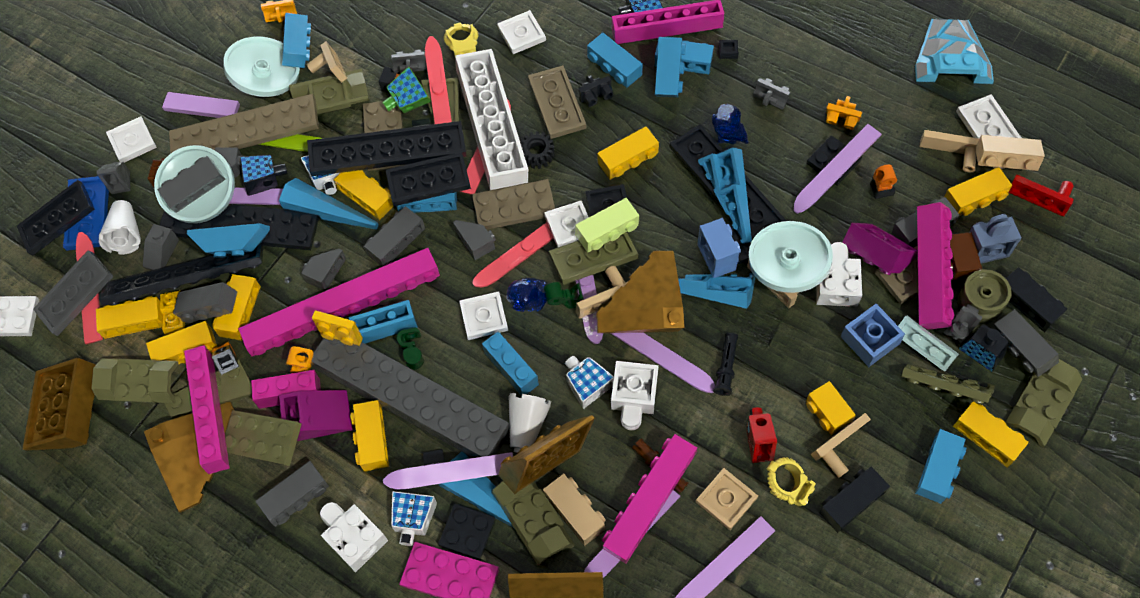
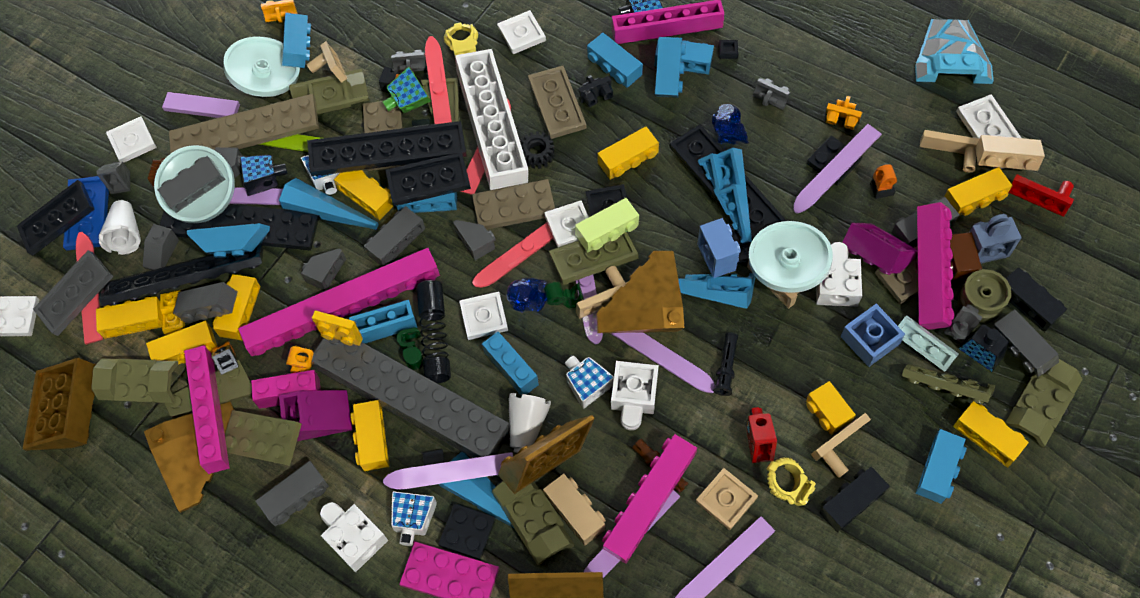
none -> black piece [416,280,451,384]

